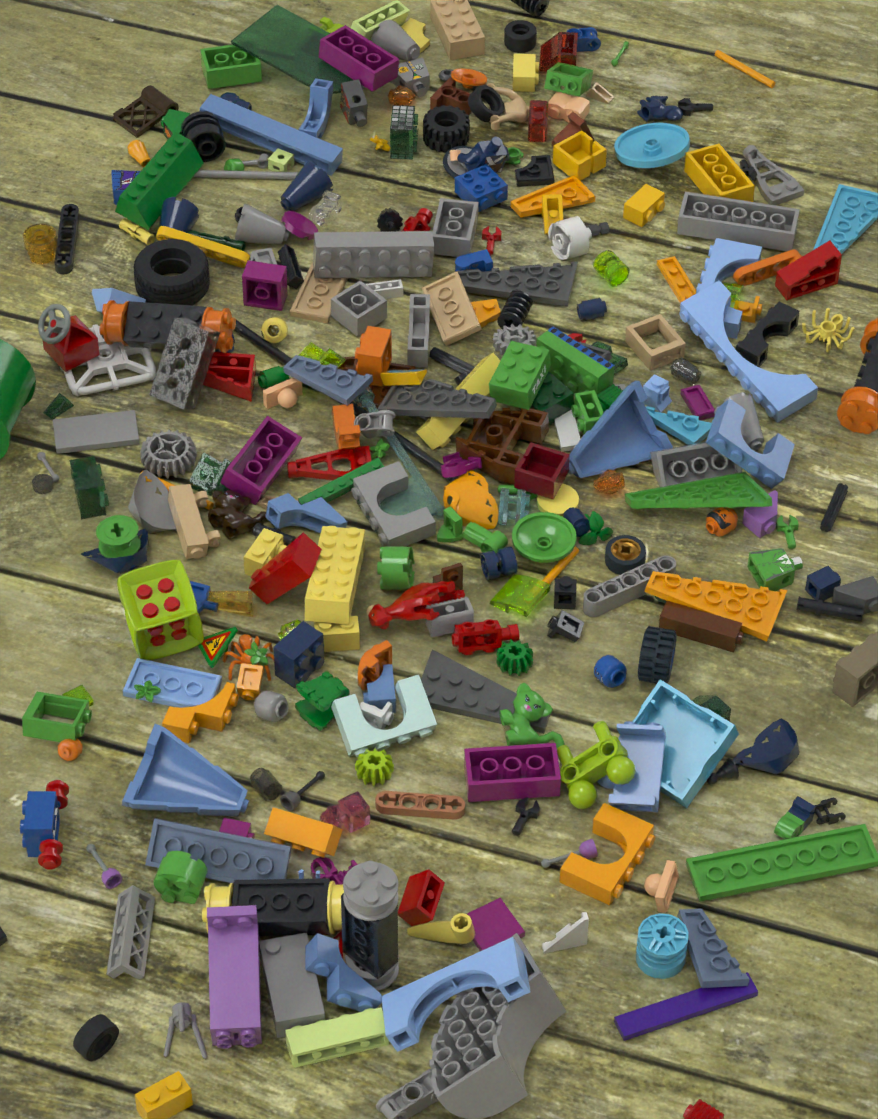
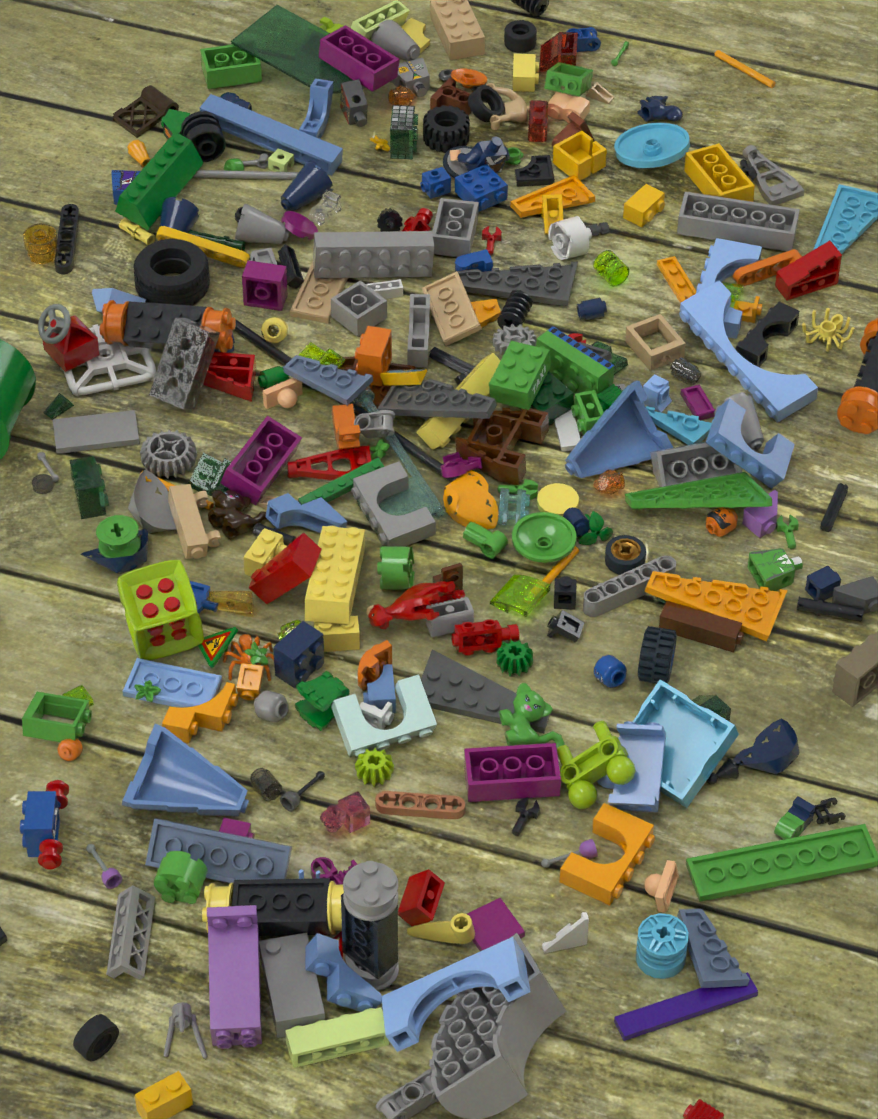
light orange brick [264,807,343,858] -> none
bright green tile [437,506,463,543] -> none
dark blue wheel [480,547,518,580] -> none
dark red piece [514,442,570,500] -> none
black bar [678,98,713,116] -> none
none -> blue brick [420,167,451,199]

